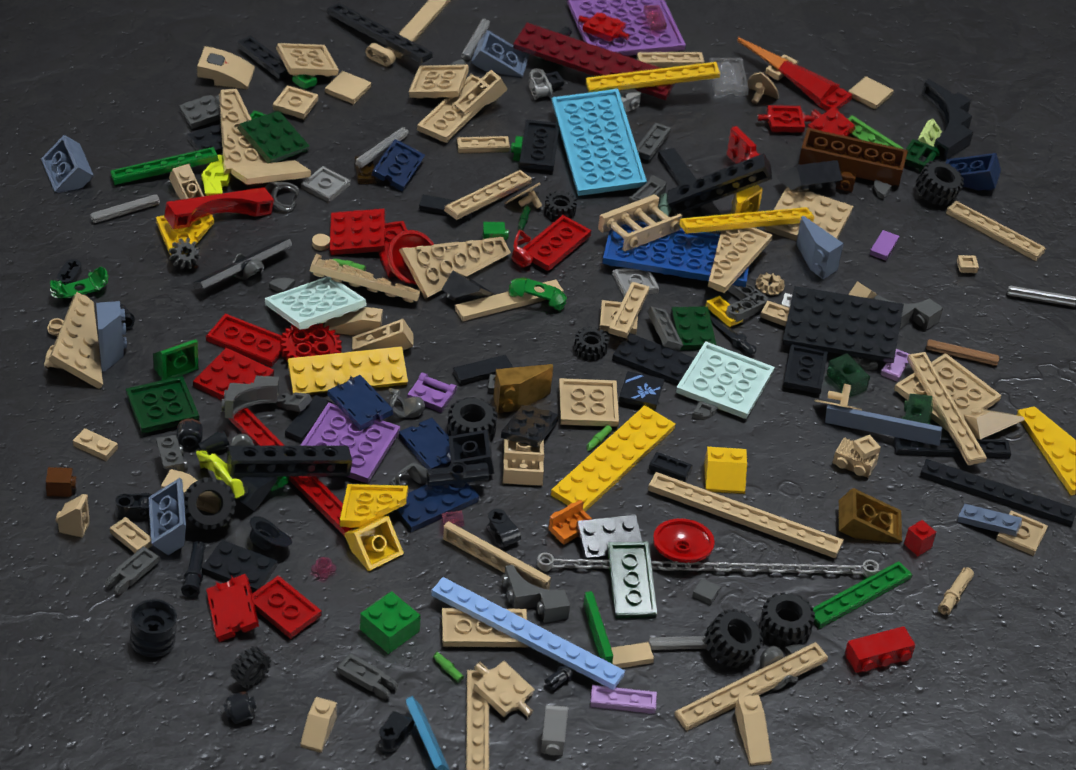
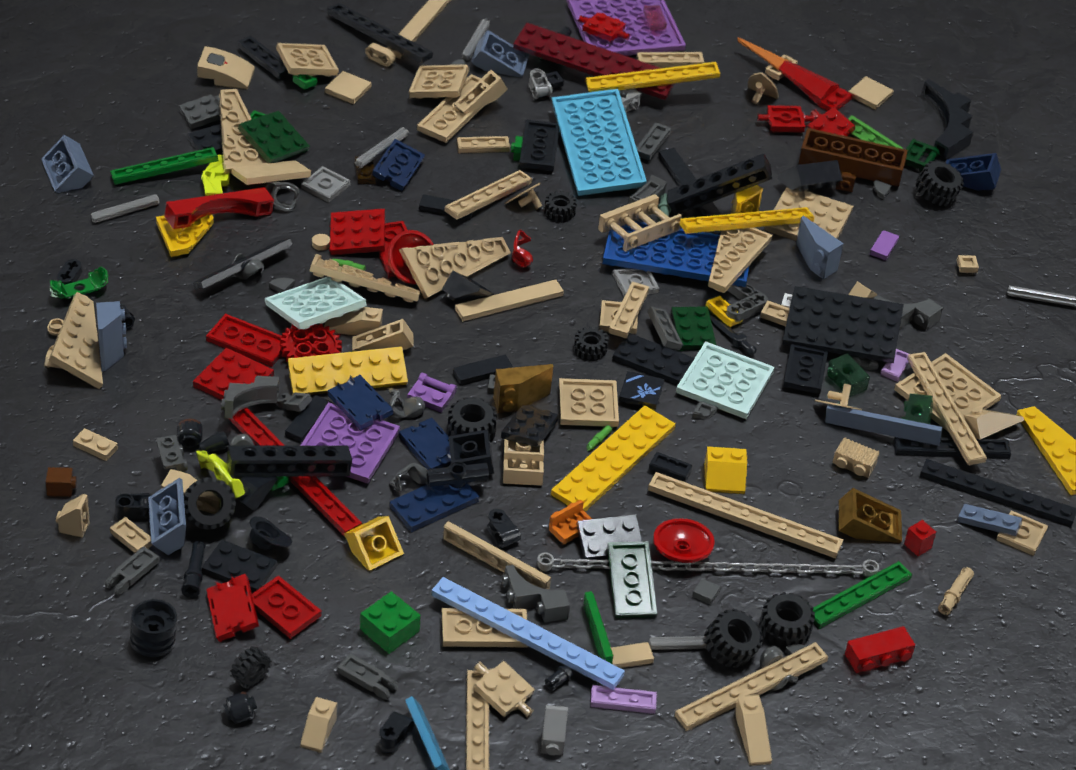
dark green plate [126,376,200,434] -> none
green slope [153,339,199,380] -> none
tan slope [169,164,204,200] -> none
dark grey gear [169,238,201,269] -> none
tan plate [273,85,318,119] -> none
clear pink plate [311,557,337,578] -> none
yellow plate [340,484,408,528] -> none
bright green piece [433,652,464,683] -> none
clear pink plate [442,510,464,527] -> none
green brick [482,222,509,240] -> none
green piece [509,277,567,311] -> none
dark green piece [518,206,531,231] -> none
red plate [523,215,592,271] -> none
clear piece [709,58,749,96] -> none
red plate [727,126,760,164] -> none
tan gear [756,272,785,295] -> none
tan plate [853,435,881,459] -> none
yellowish green plate [918,119,942,147] -> none
medium nougat axle [926,339,999,366] -> none
tan tile [946,201,1046,261] -> none

